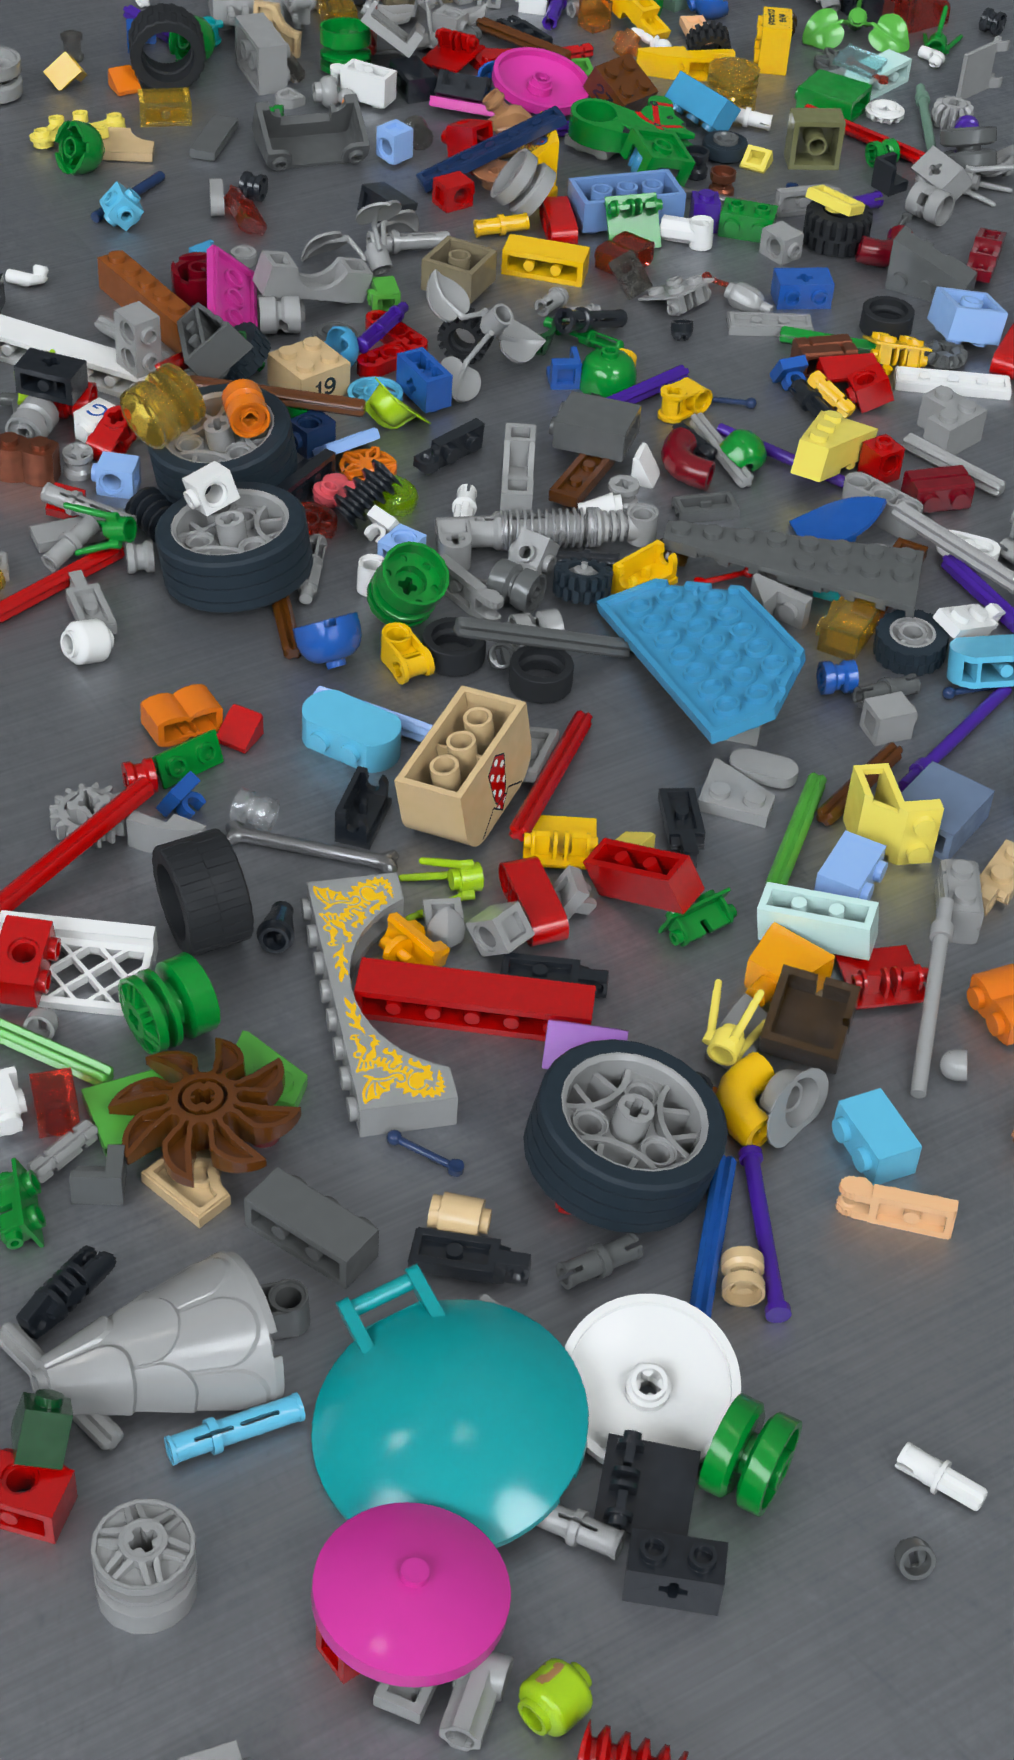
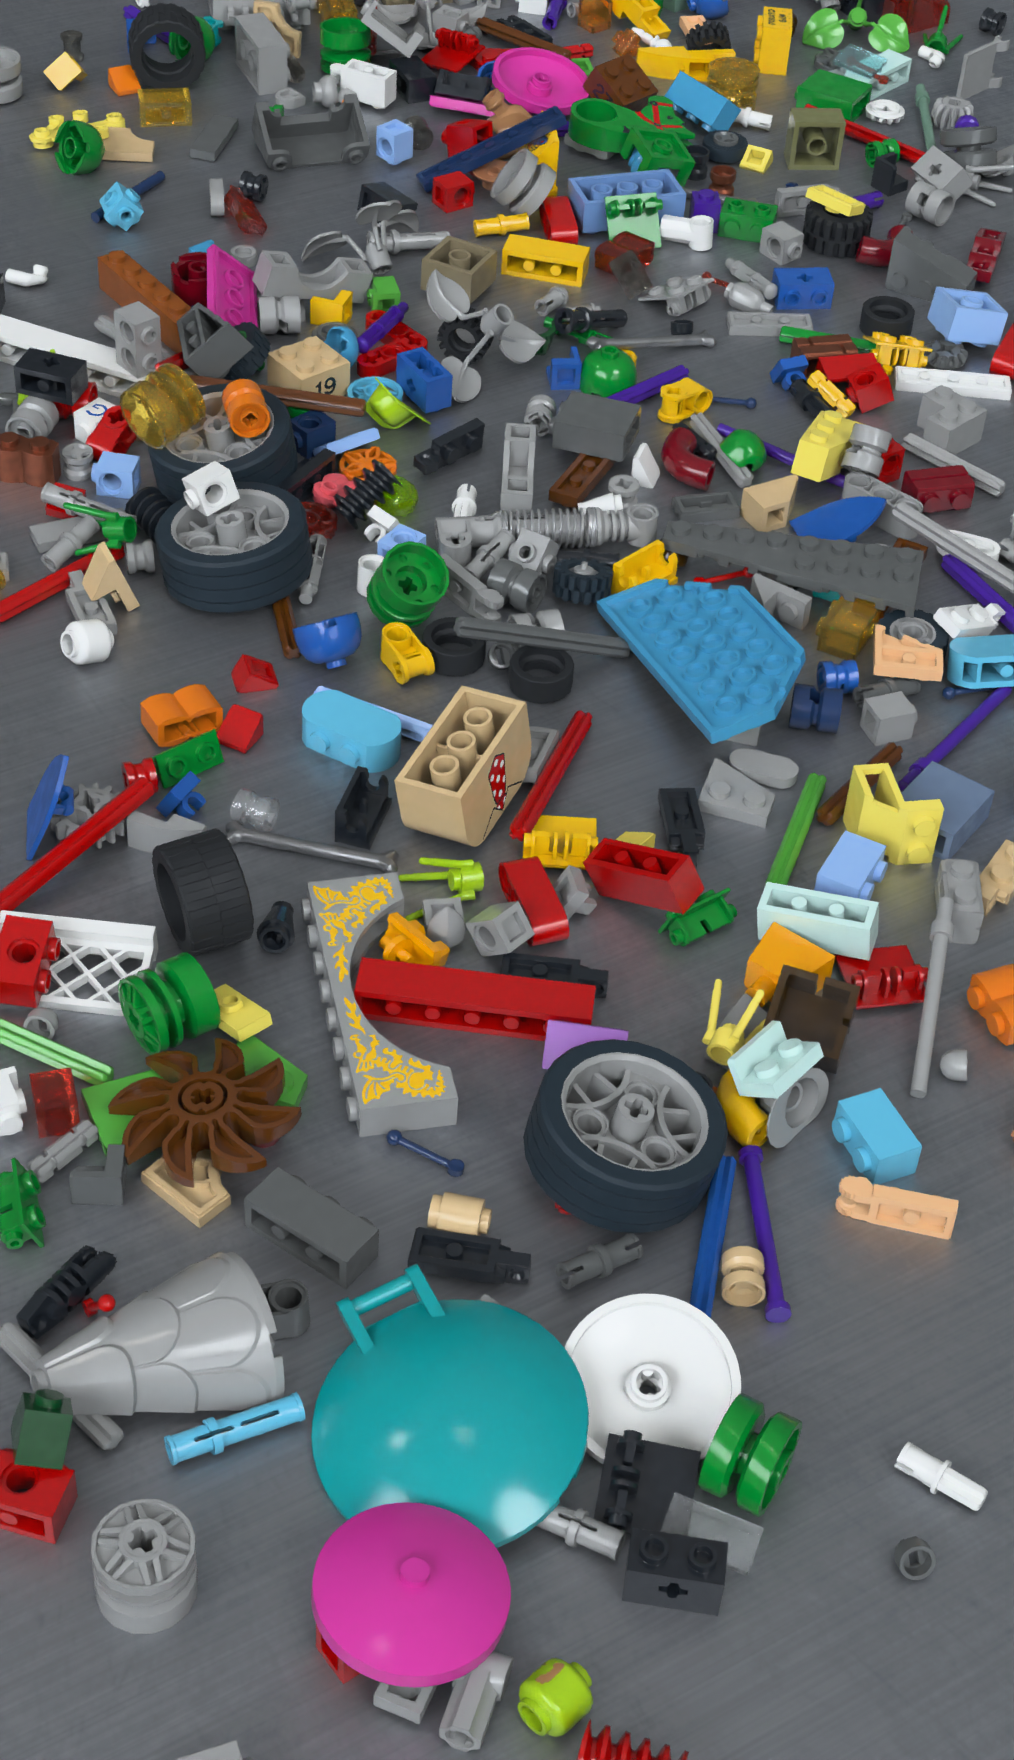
none -> blue shield [26,754,74,861]
none -> tan slope [82,541,140,612]
none -> red hinge [82,1294,116,1317]
none -> light yellow plate [214,983,272,1042]
none -> red slope [231,654,279,693]
none -> yellow panel [310,290,353,325]
none -> light grey pin [464,529,516,580]
none -> light grey wheel [524,394,557,436]
none -> flat silver piece [586,329,717,350]
none -> clear tile [660,1492,764,1576]
none -> light grey piece [725,258,778,300]
none -> light aqua bracket [727,1021,824,1099]
none -> tan slope [740,474,798,532]
none -> dark blue wheel [789,683,843,734]
none -> light grey wheel [841,423,892,478]
none -> light nougat wing [873,624,943,682]

